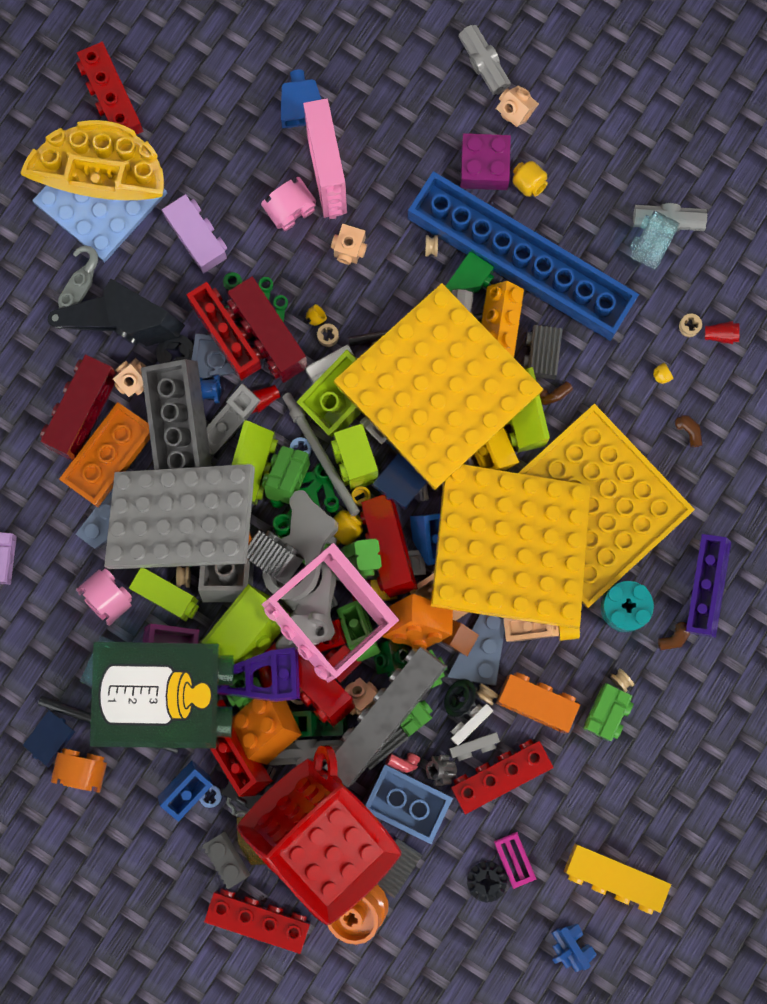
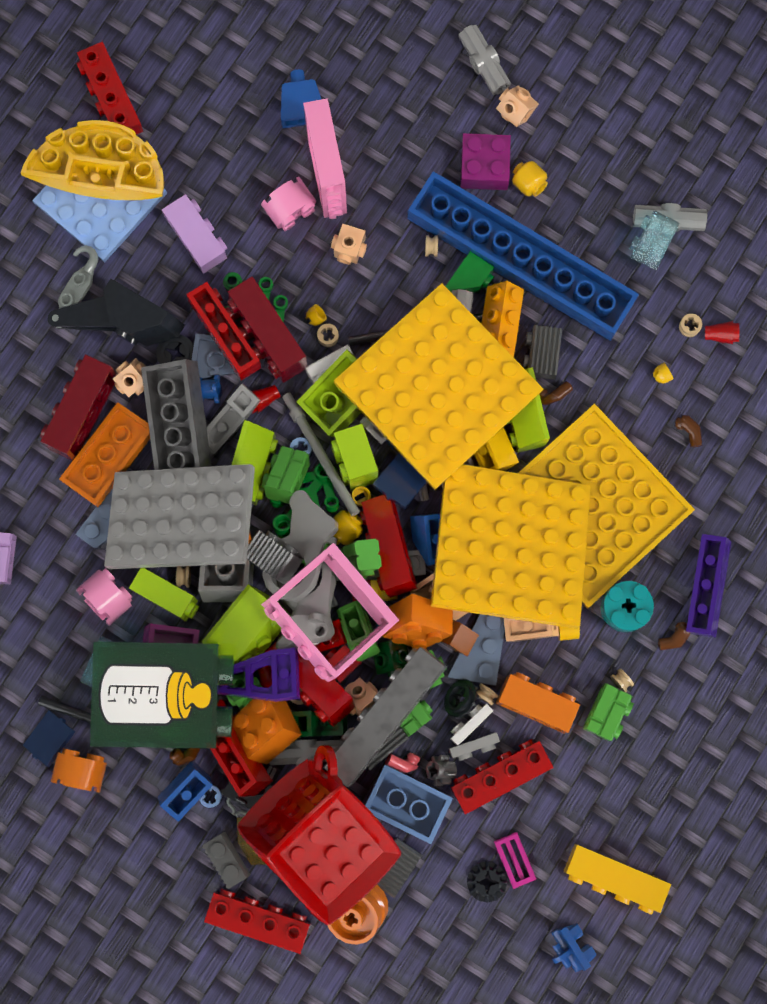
none -> reddish brown arm [169,736,204,766]

